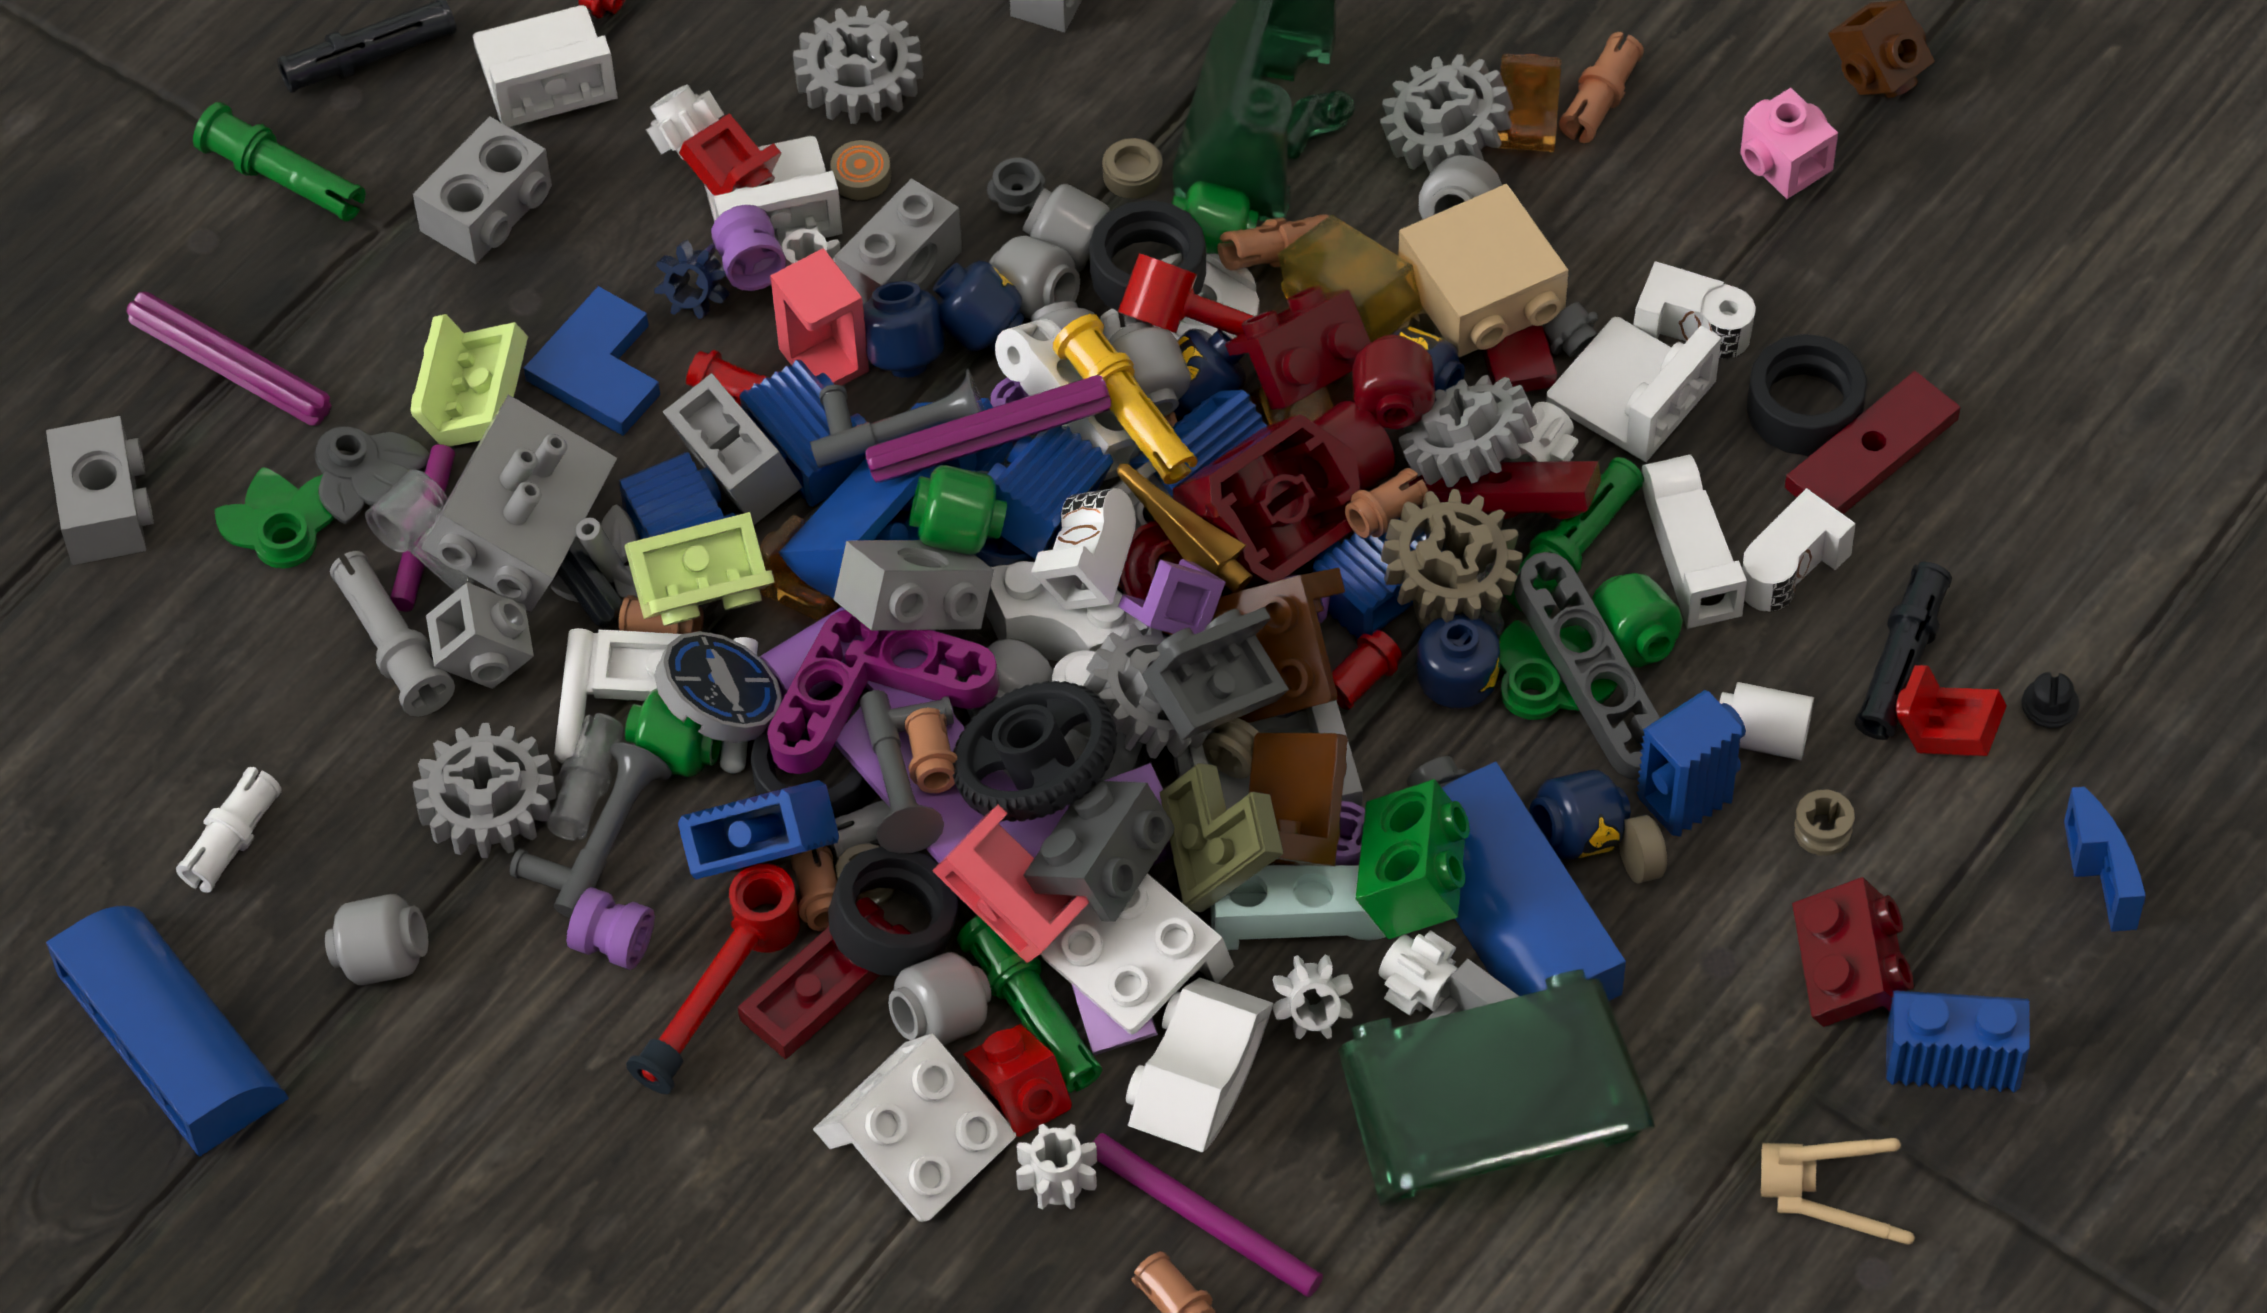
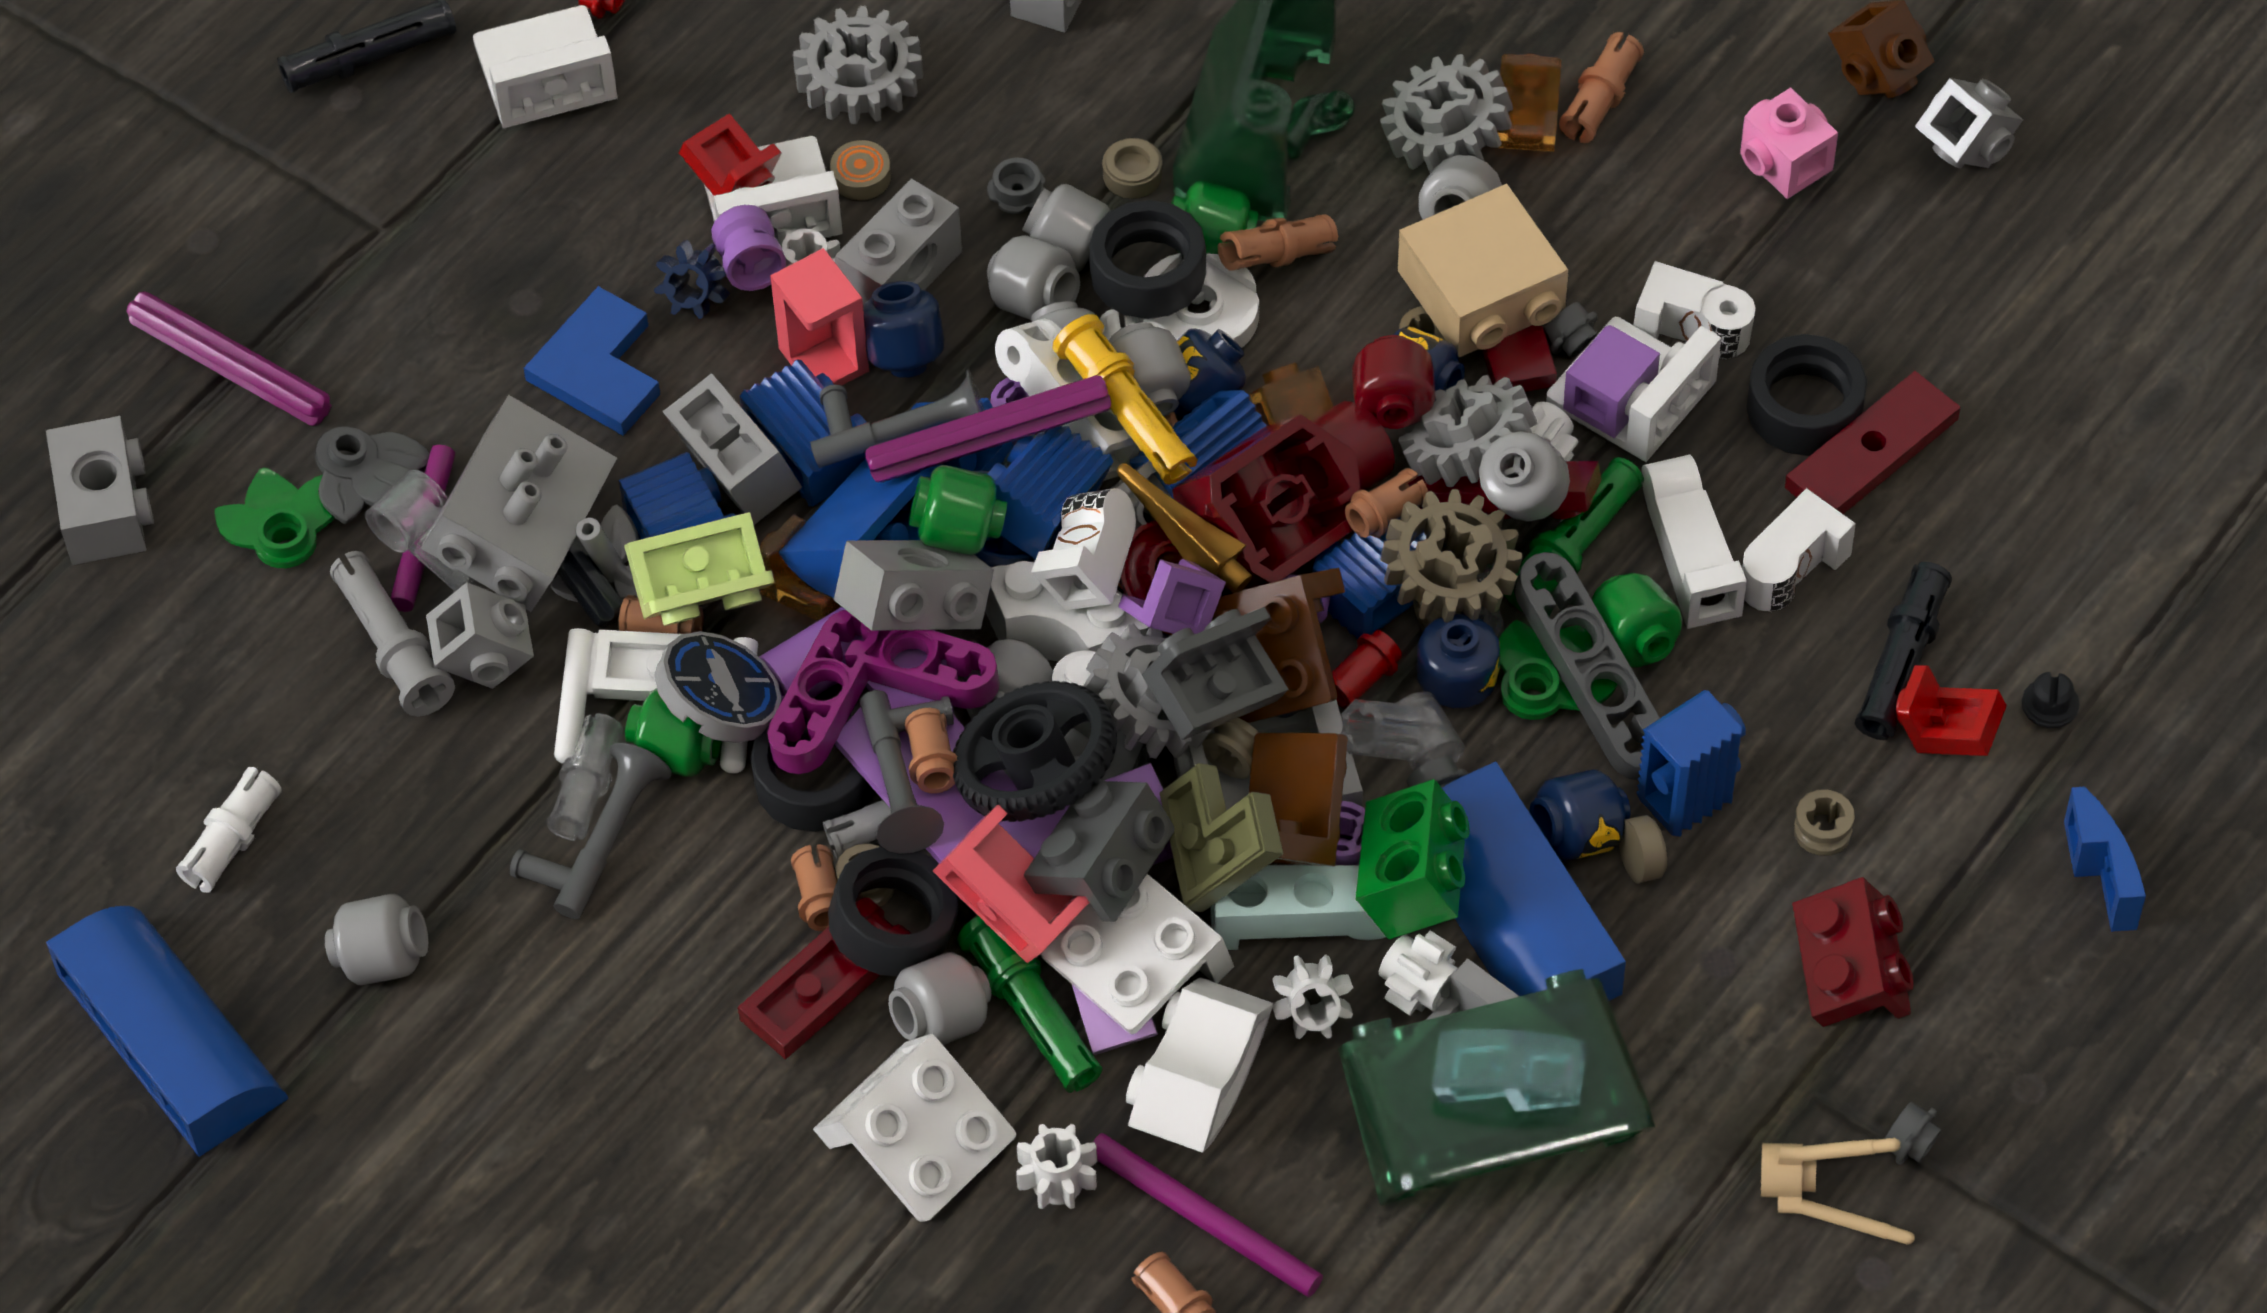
green pin [193,102,366,222] -> none
yellowish green bracket [411,314,528,447] -> none
light grey brick [413,117,552,264] -> none
light grey gear [413,723,557,858] -> none
medium lavender wheel [566,887,655,970] -> none
red piece [626,864,800,1094] -> none
white gear [646,85,724,160] -> none
blue brick [678,780,839,880] -> none
red pin [686,349,768,407] -> none
dark blue head [933,261,1025,352] -> none
red bracket [963,1024,1072,1137] -> none
red piece [1118,253,1341,384] -> none
dark red bracket [1225,285,1371,410] -> none
clear yellow brick [1278,214,1422,342] -> none
white brick [1720,682,1814,760] -> none
blue brick [1886,991,2030,1093] -> none
none -> clear piece [1341,692,1465,771]
none -> clear light blue slope [1431,1029,1587,1112]
none -> light grey head [1479,431,1570,521]
none -> medium lavender panel [1563,325,1660,439]
none -> dark grey plate [1885,1101,1942,1165]
none -> light grey brick [1915,78,2023,168]

